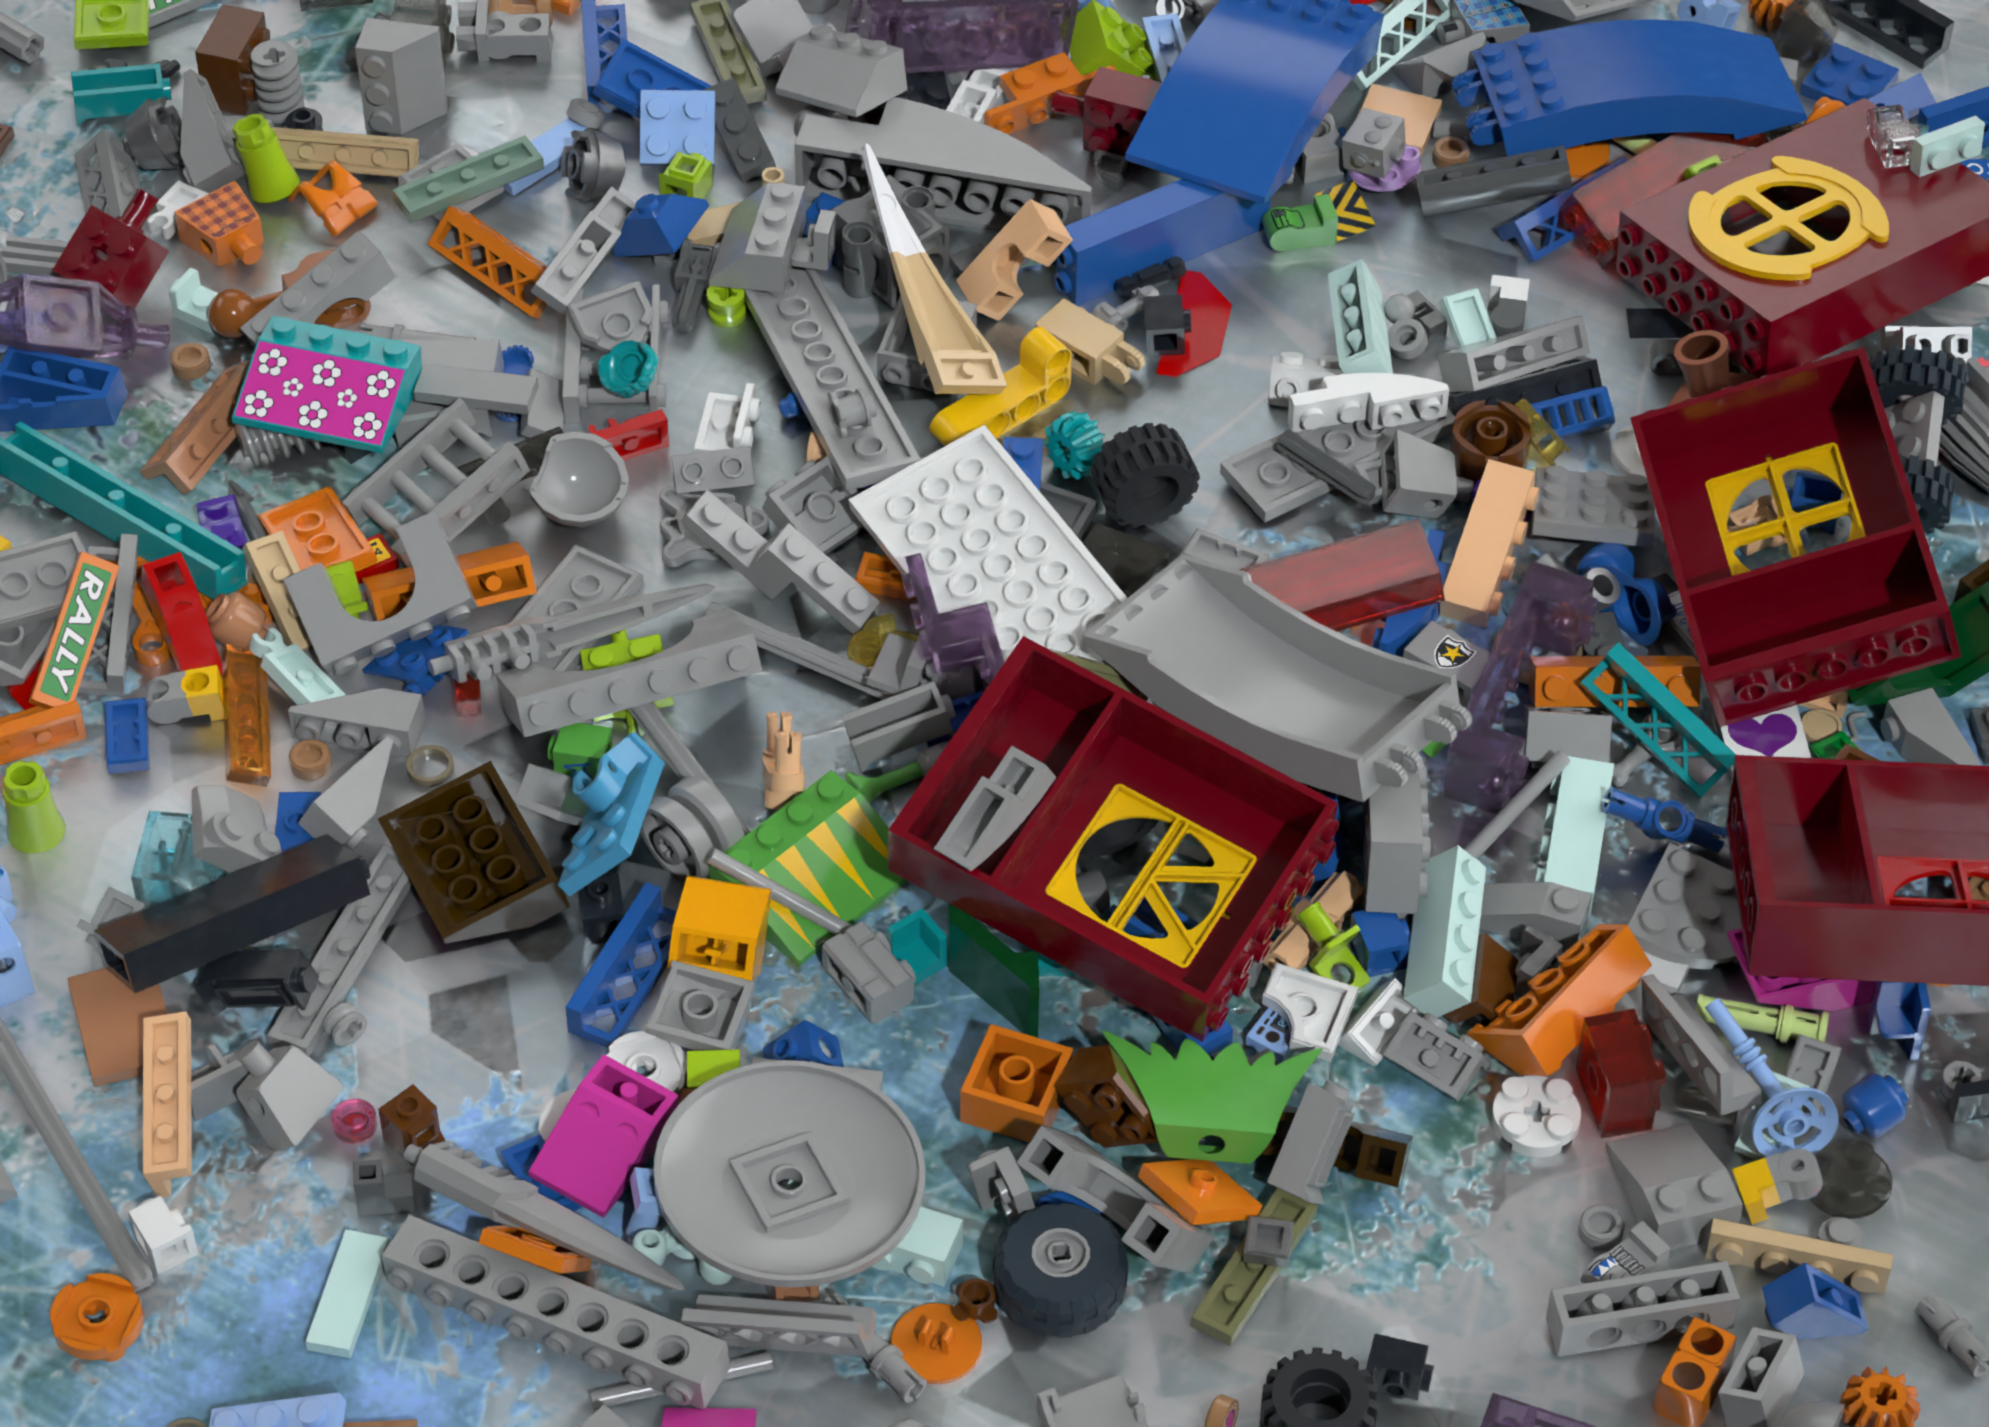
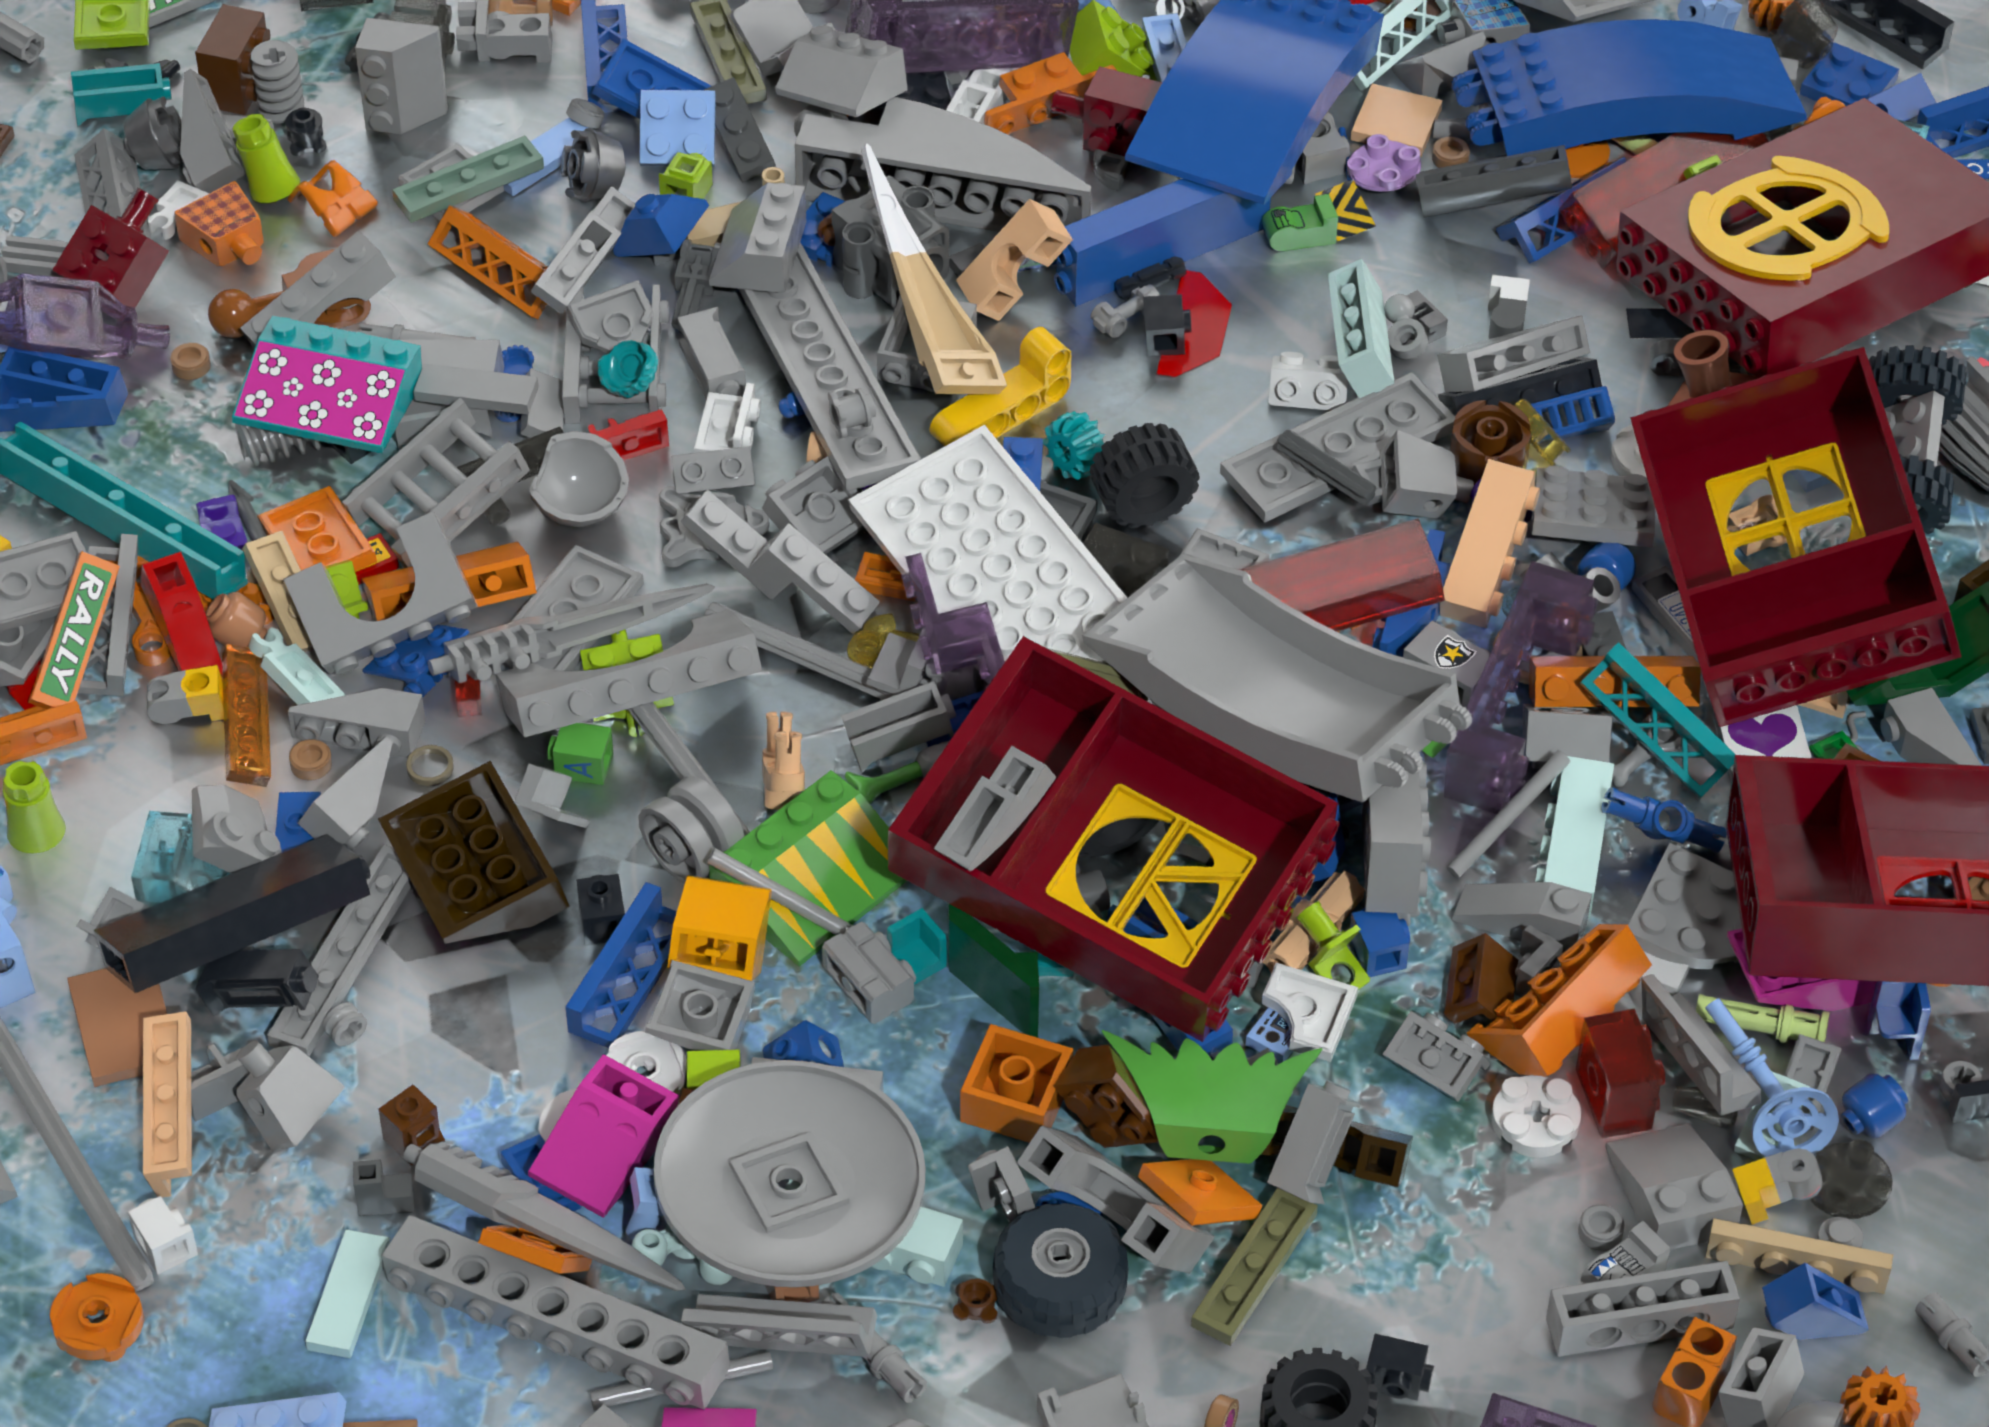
blue plate [104,697,150,774] -> none
nougat fence [139,360,251,494] -> none
light aqua bracket [169,268,218,333] -> none
tan tile [272,127,419,177] -> none
clear pink tile [332,1099,377,1144] -> none
dark azure plate [558,732,665,897] -> none
lime wheel [707,286,746,328] -> none
light grey bracket [791,210,836,271] -> none
orange piece [891,1303,982,1384] -> none
tan hinge [1035,298,1146,386] -> none
flat silver tile [1243,1216,1294,1268] -> none
white slope [1287,373,1449,432] -> none
white slope [1338,978,1421,1066] -> none
light grey head [1342,108,1406,179] -> none
light aqua brick [1403,845,1486,1018] -> none
light aqua tile [1440,288,1496,348] -> none
blue piece [1600,565,1677,646] -> none
blue window [1786,471,1842,535] -> none
tan piece [1801,709,1842,744] -> none
clear leg [1866,104,1922,168] -> none
hips [1881,326,1972,366] -> none
light aqua plate [1910,116,1985,177] -> none
none -> light grey window [677,307,746,400]

